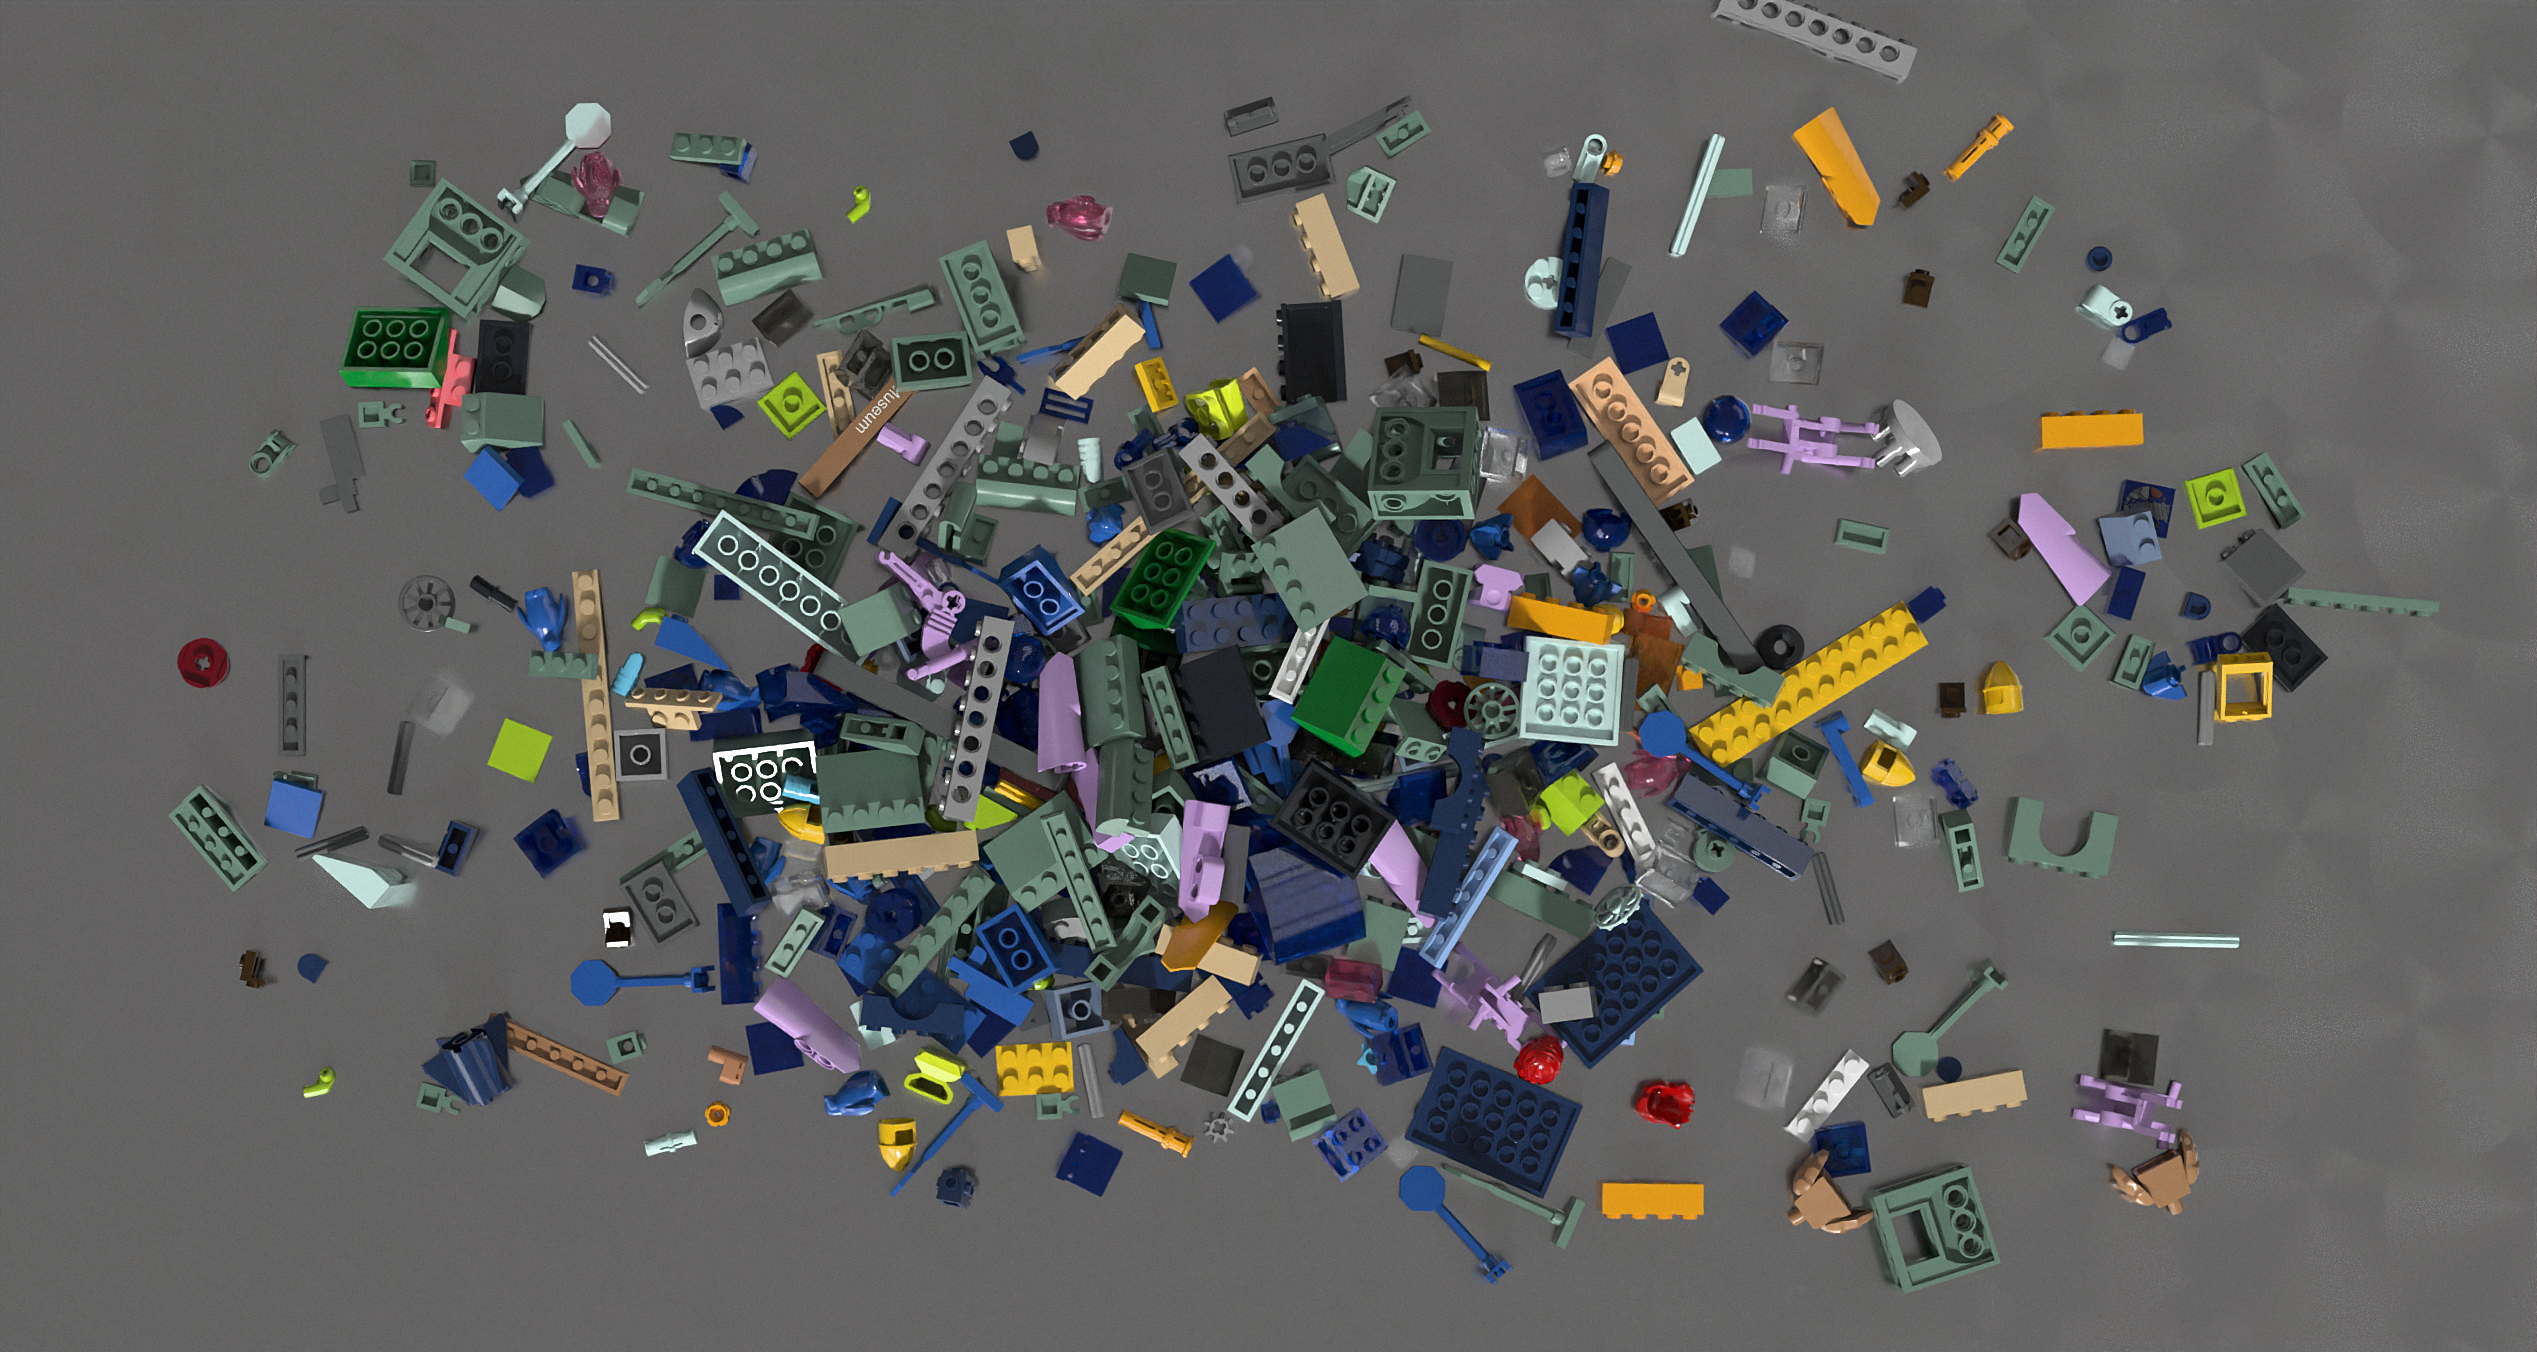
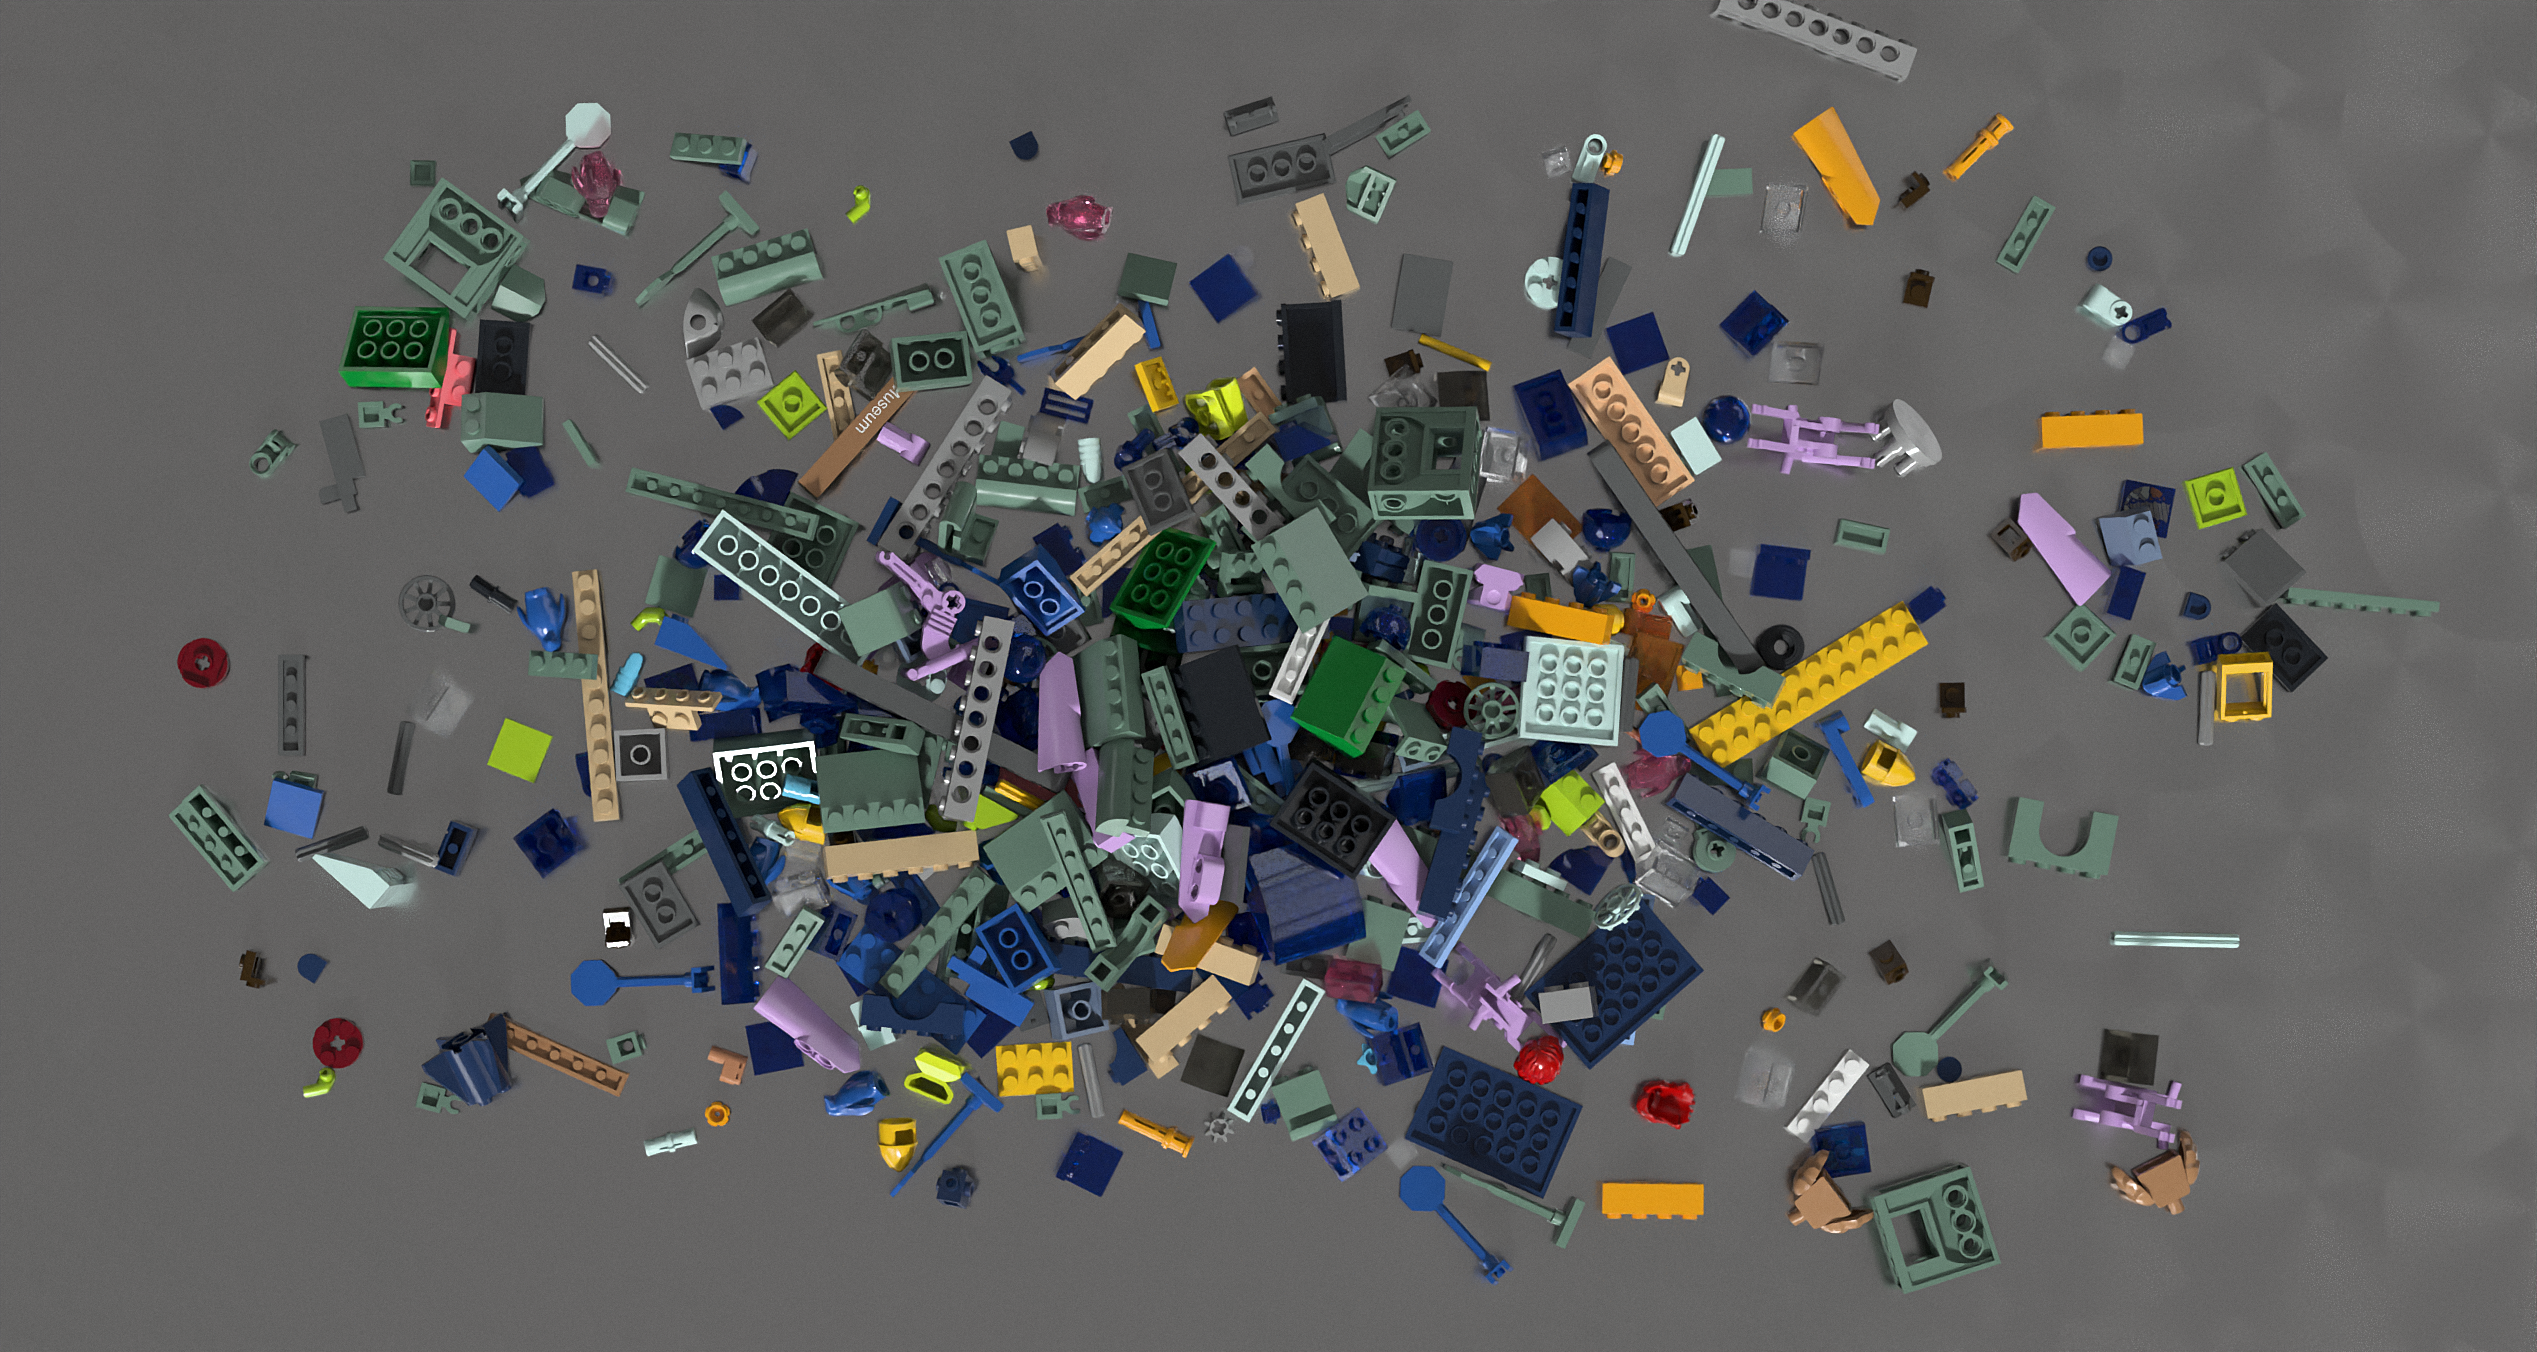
yellow helmet [1982,660,2024,714] -> none
none -> dark red plate [313,1018,365,1068]
none -> light aqua pin [749,814,795,846]
none -> clear blue brick [1032,523,1086,577]
none -> clear blue bracket [1752,544,1811,601]
none -> light orange plate [1762,1008,1786,1032]

